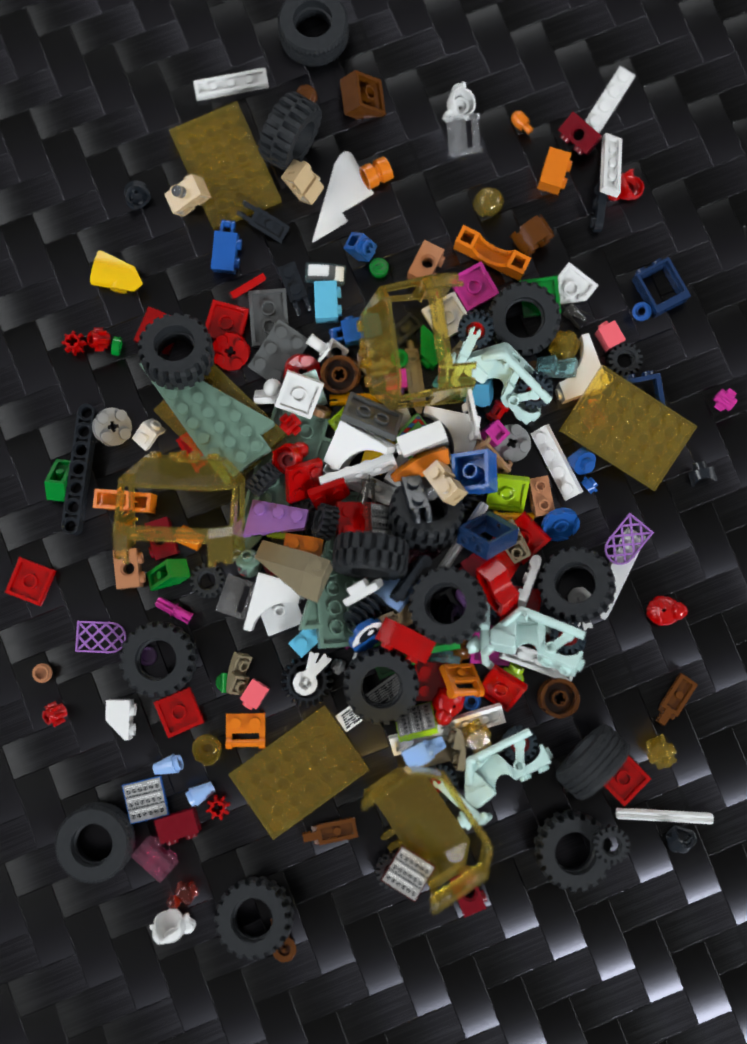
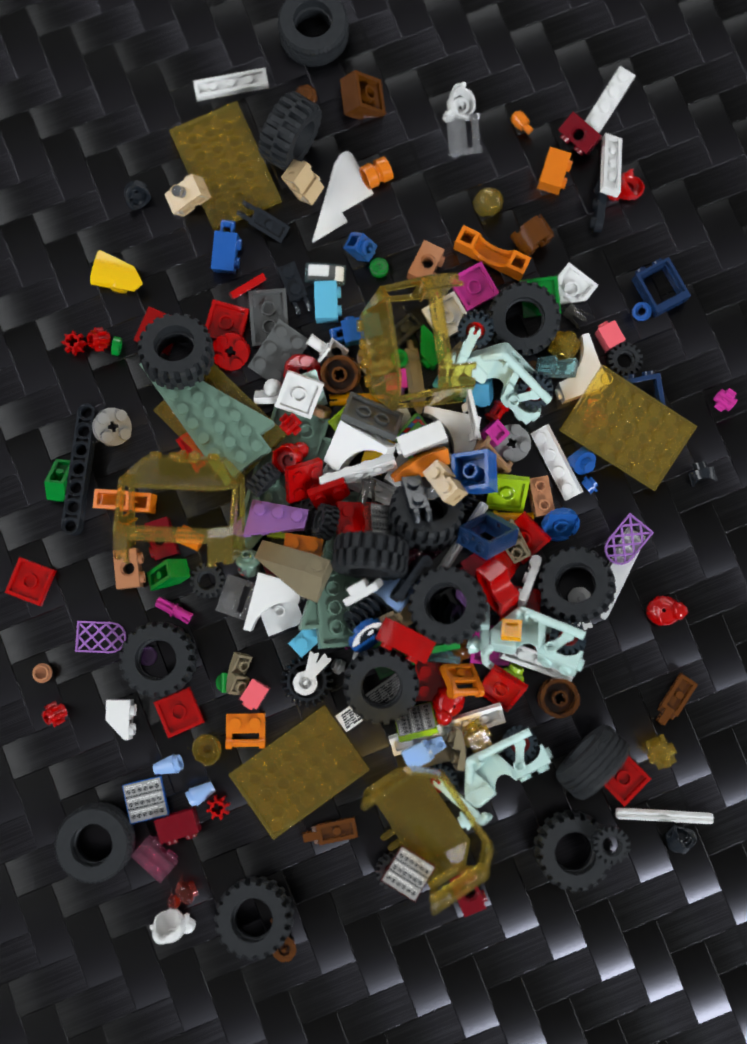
white bracket [132,418,166,451] -> none
blue plate [464,696,481,711] -> none
none -> light orange plate [501,618,522,641]

